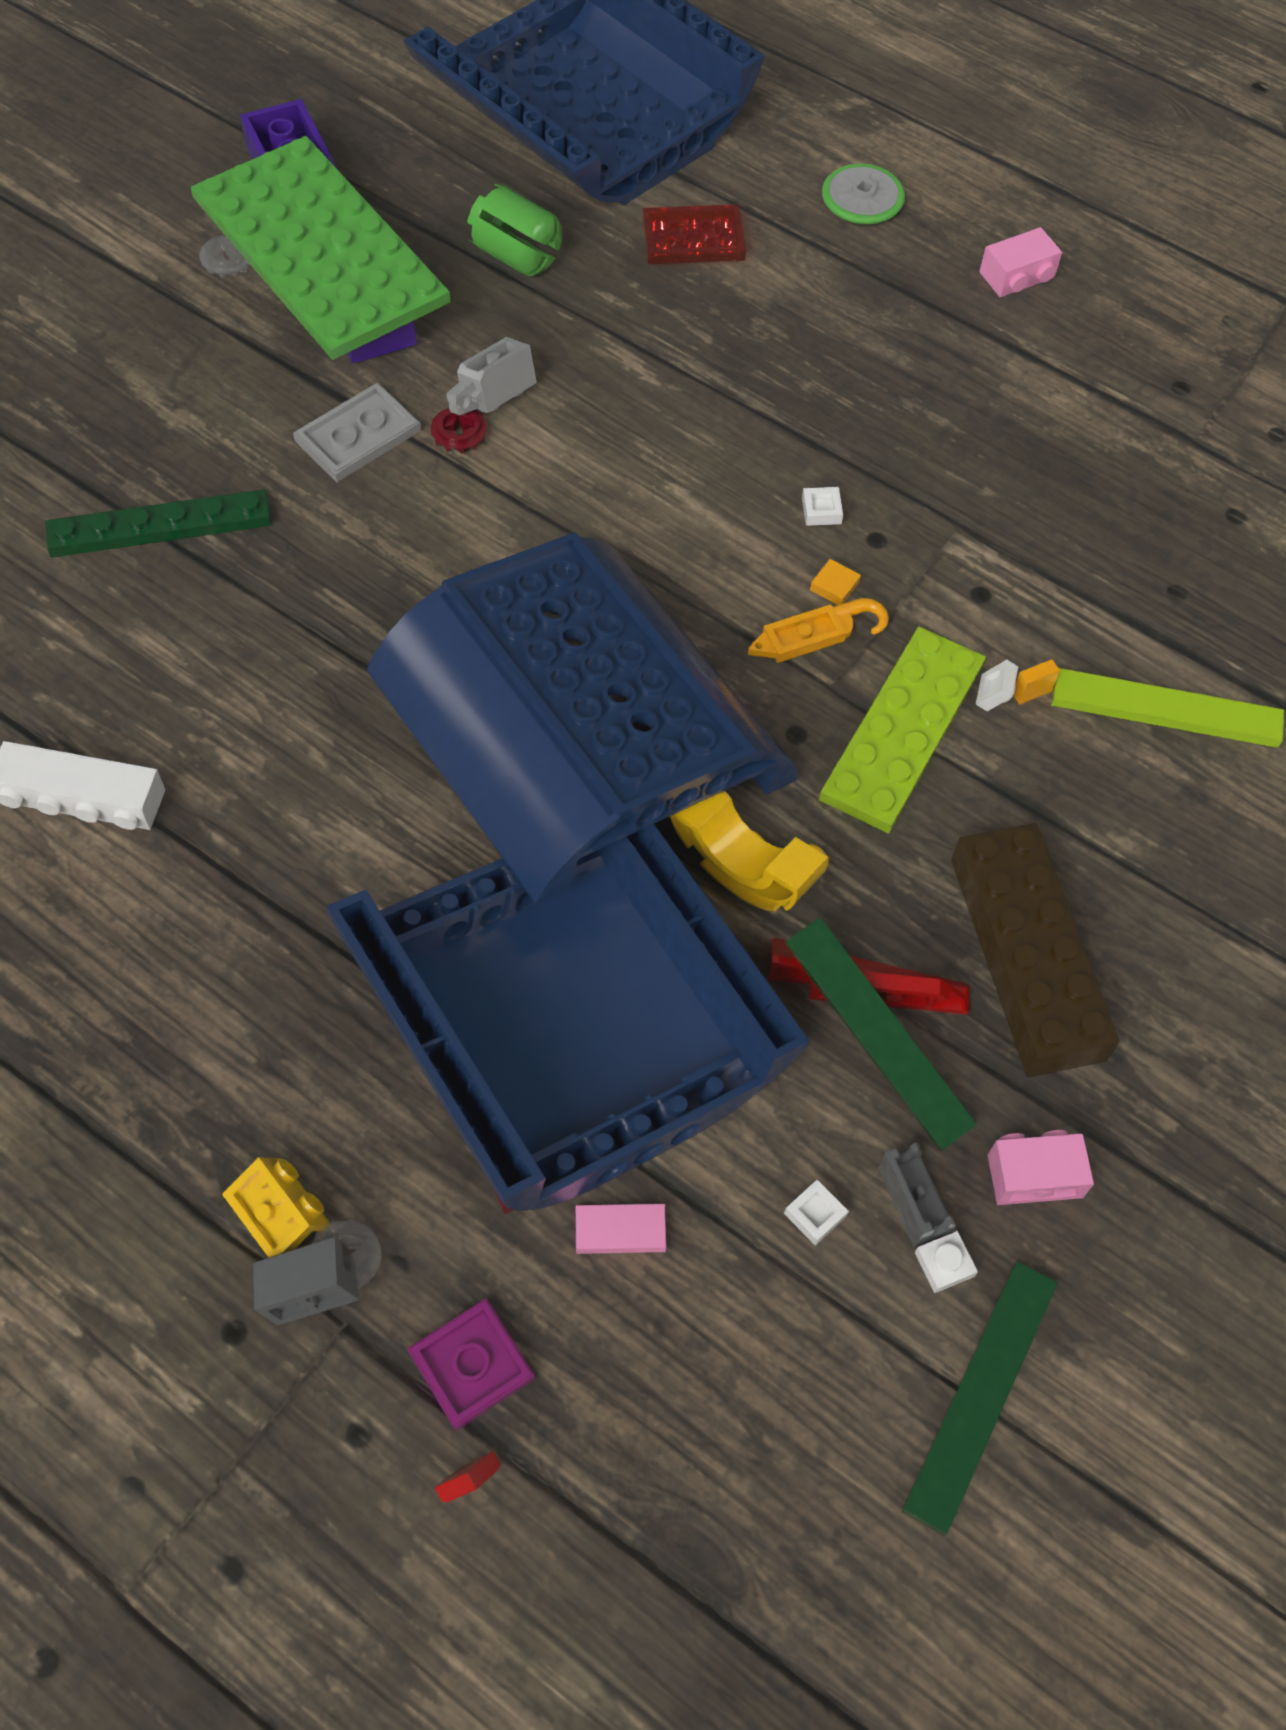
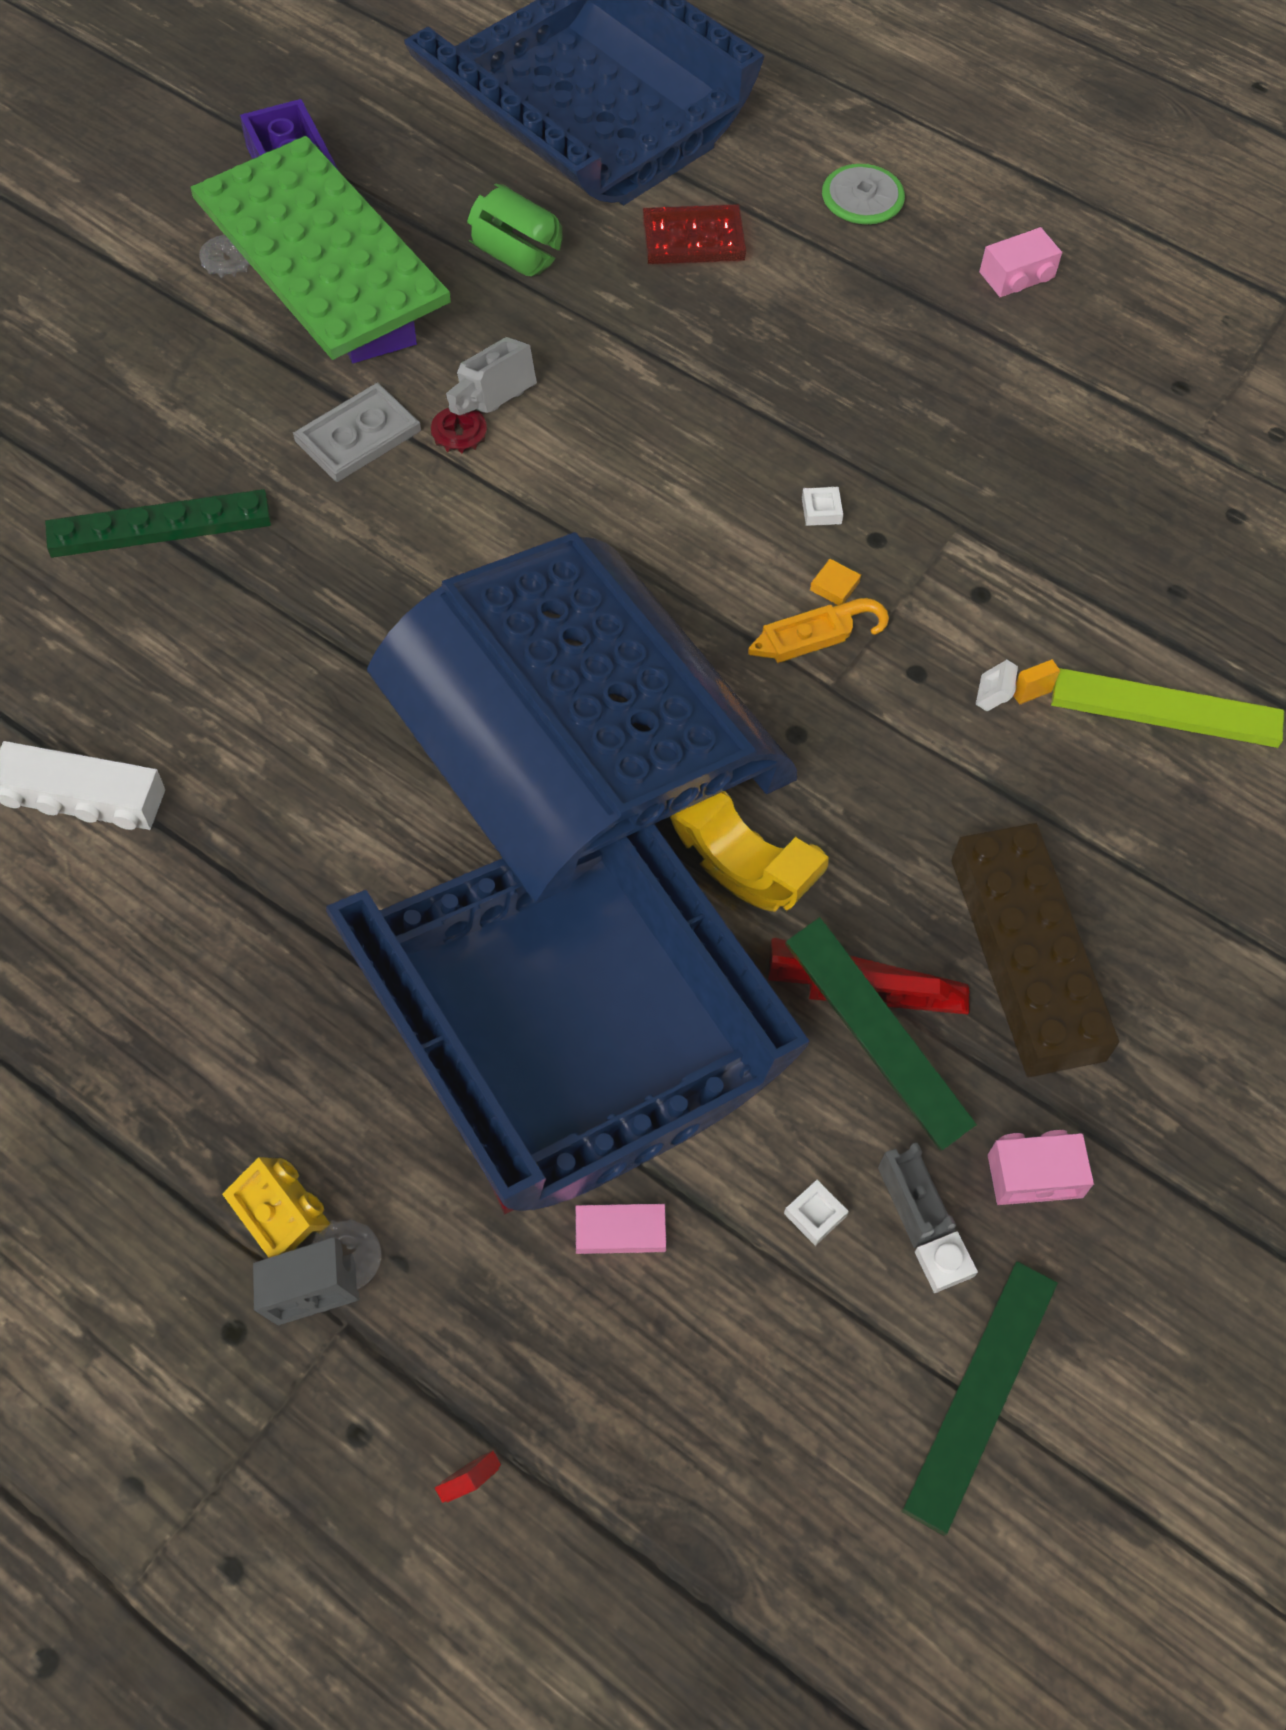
magenta tile [407,1298,535,1432] -> none
lime plate [819,626,986,834] -> none

